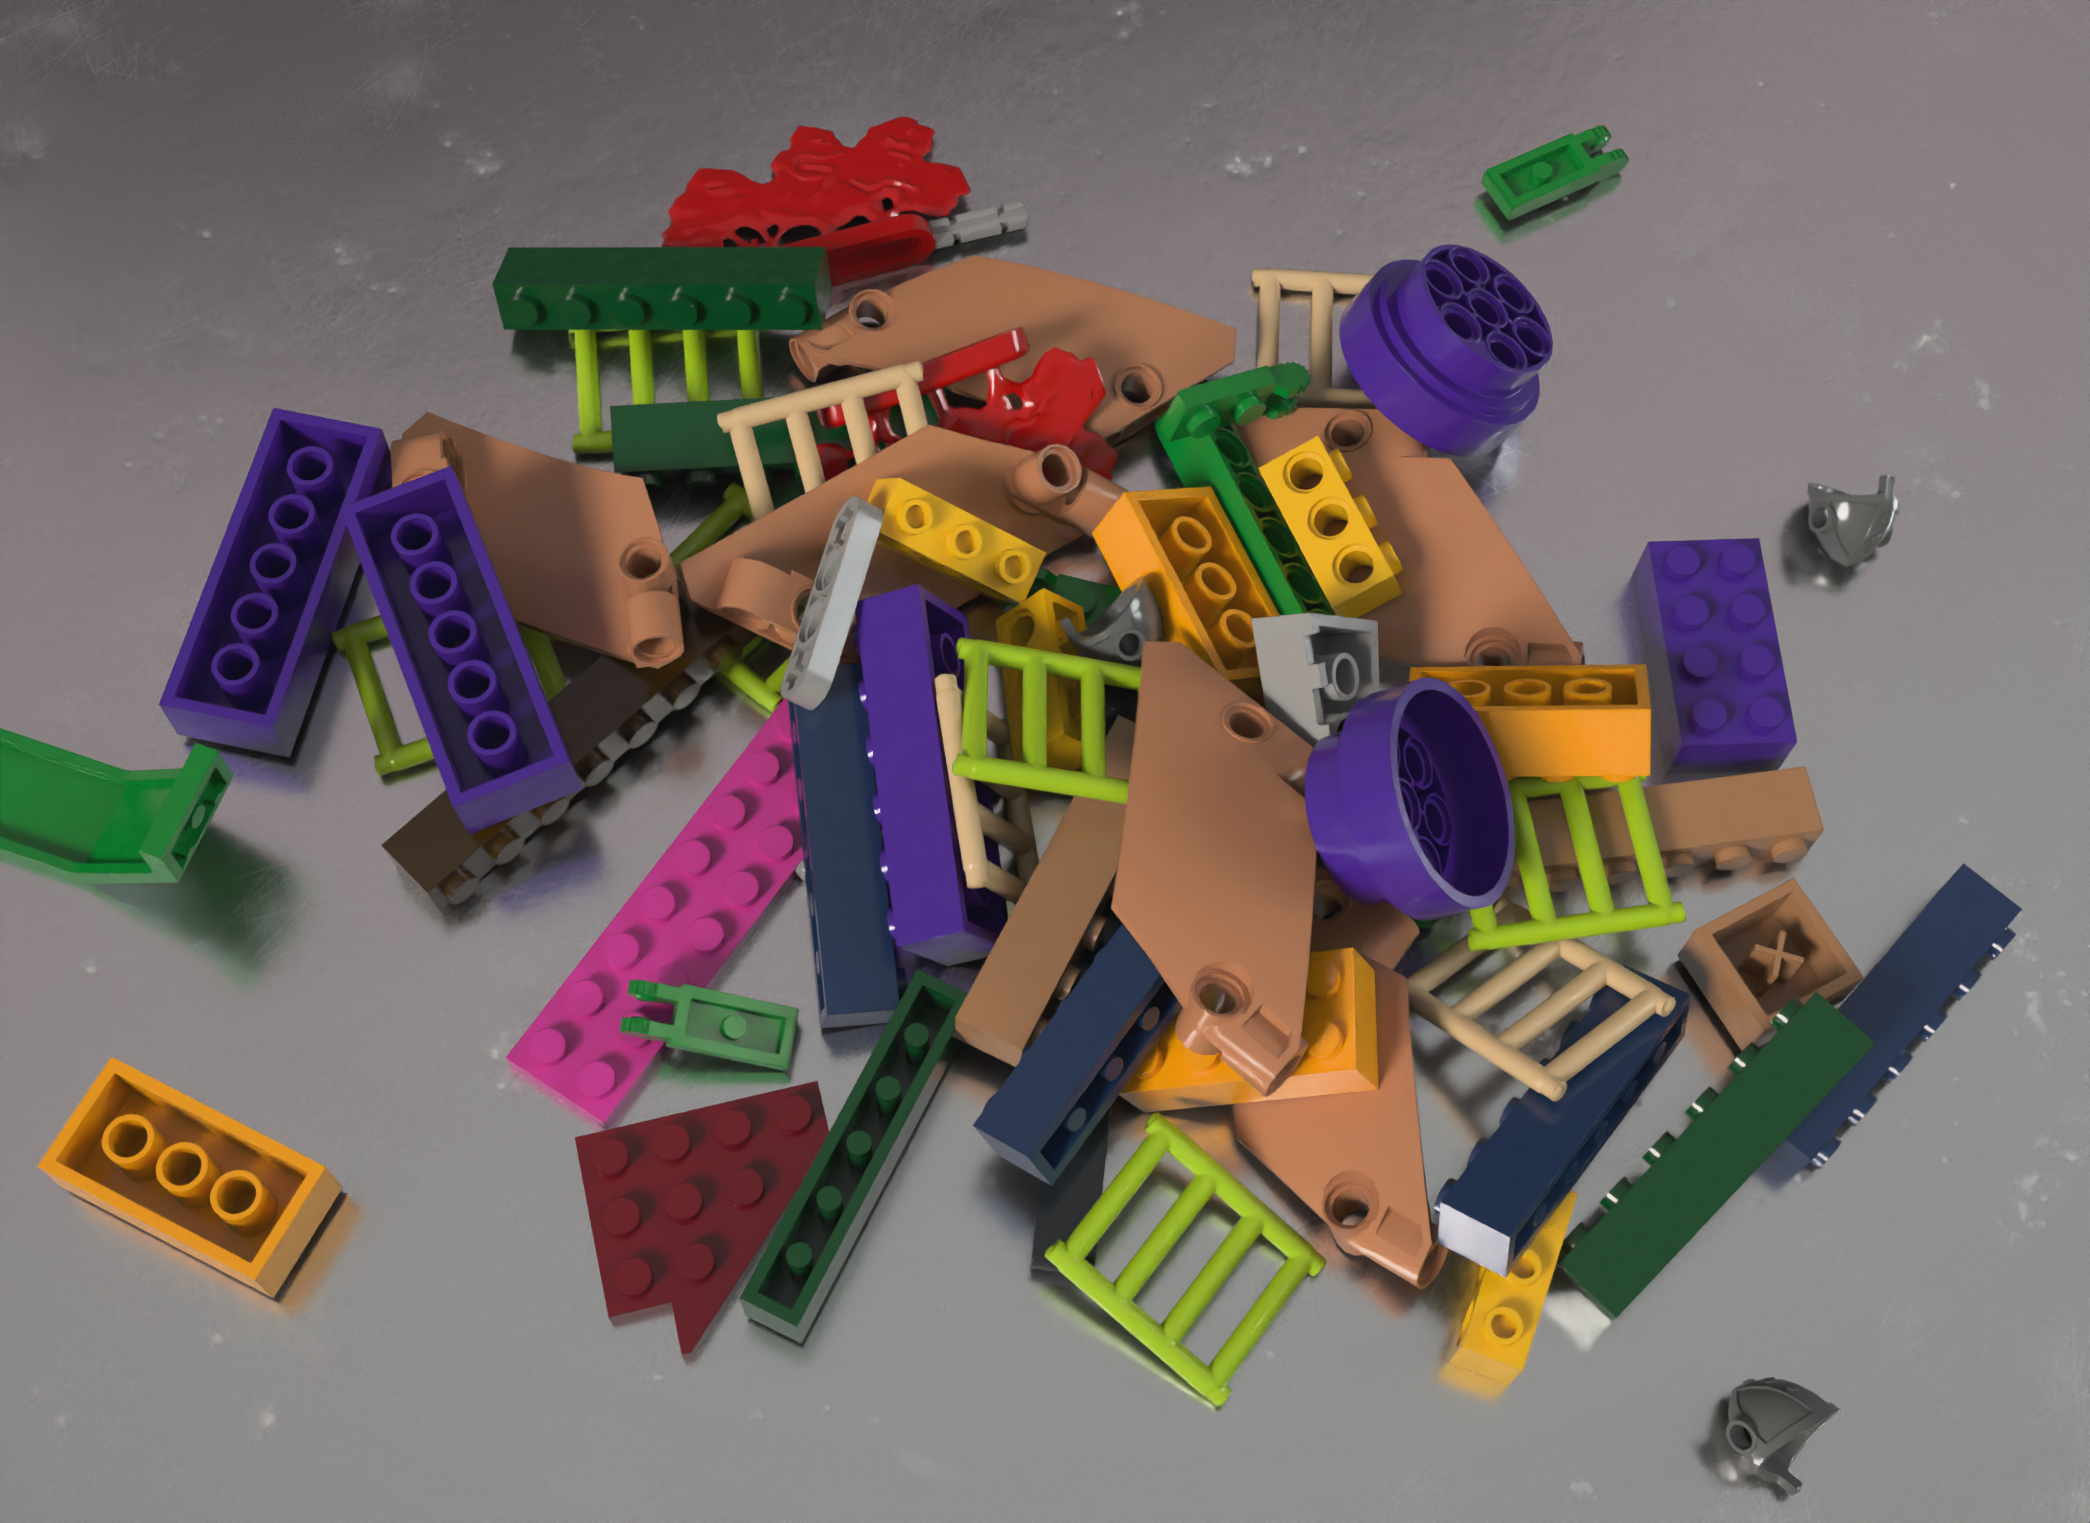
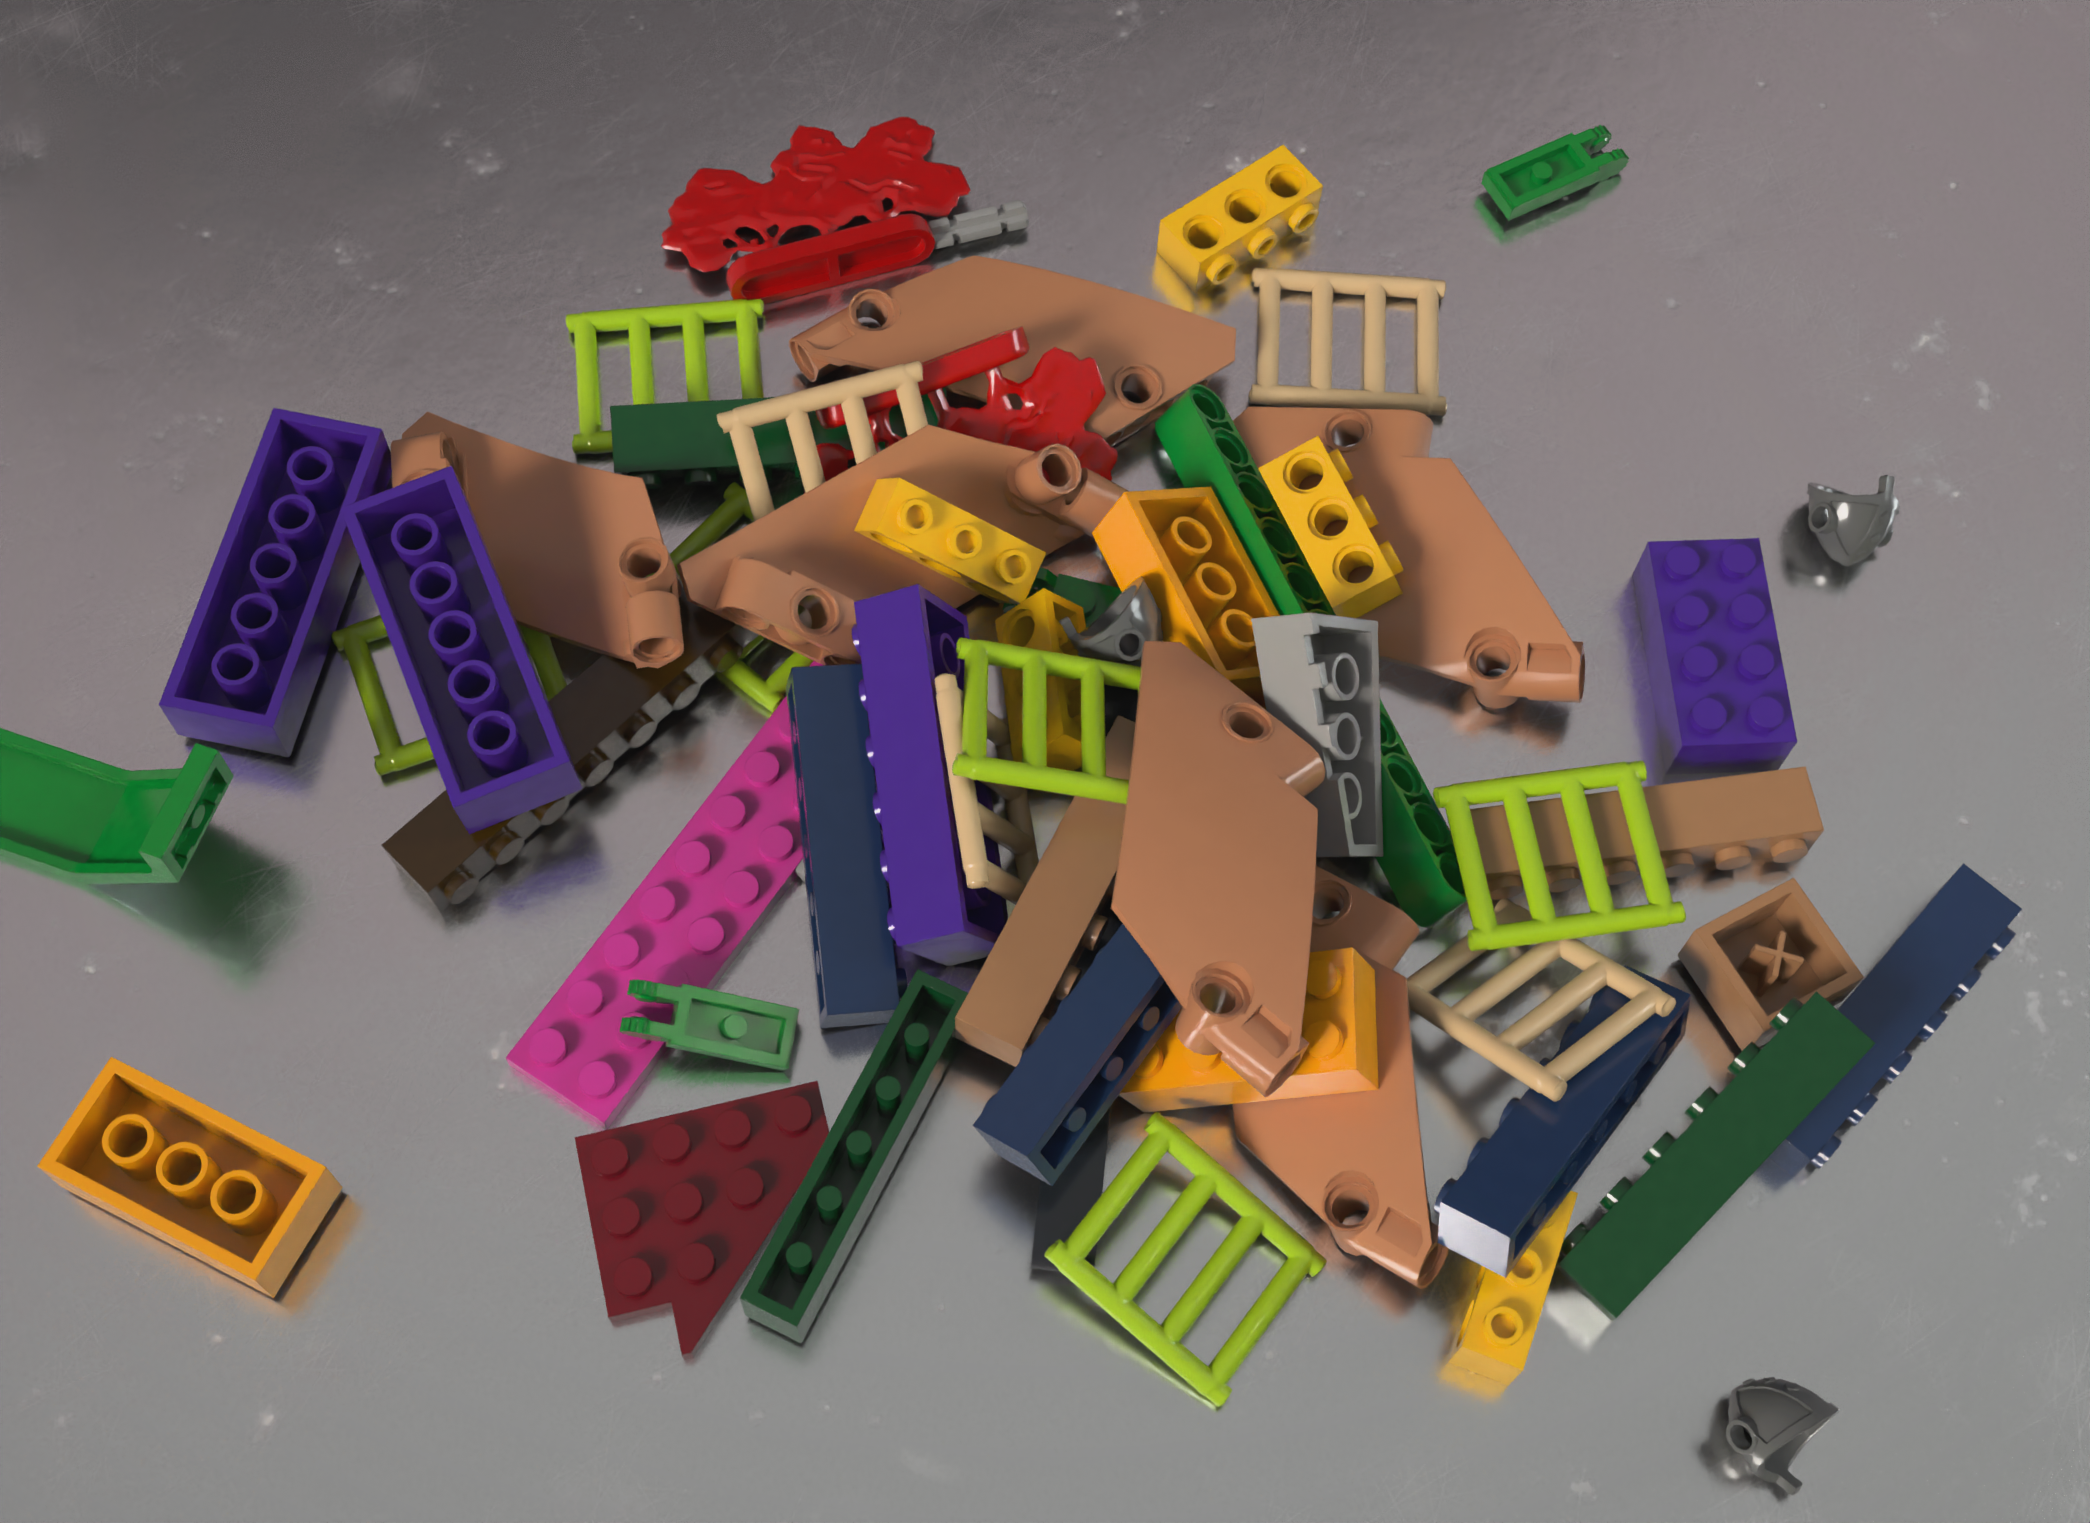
dark green brick [492,247,832,330] -> none
light grey beam [781,495,883,710] -> none
green hinge [1160,361,1311,442] -> none
dark purple wheel [1305,677,1515,921] -> none
dark purple wheel [1339,244,1553,457] -> none
light orange brick [1409,664,1651,782] -> none
none -> yellow brick [1157,144,1323,294]

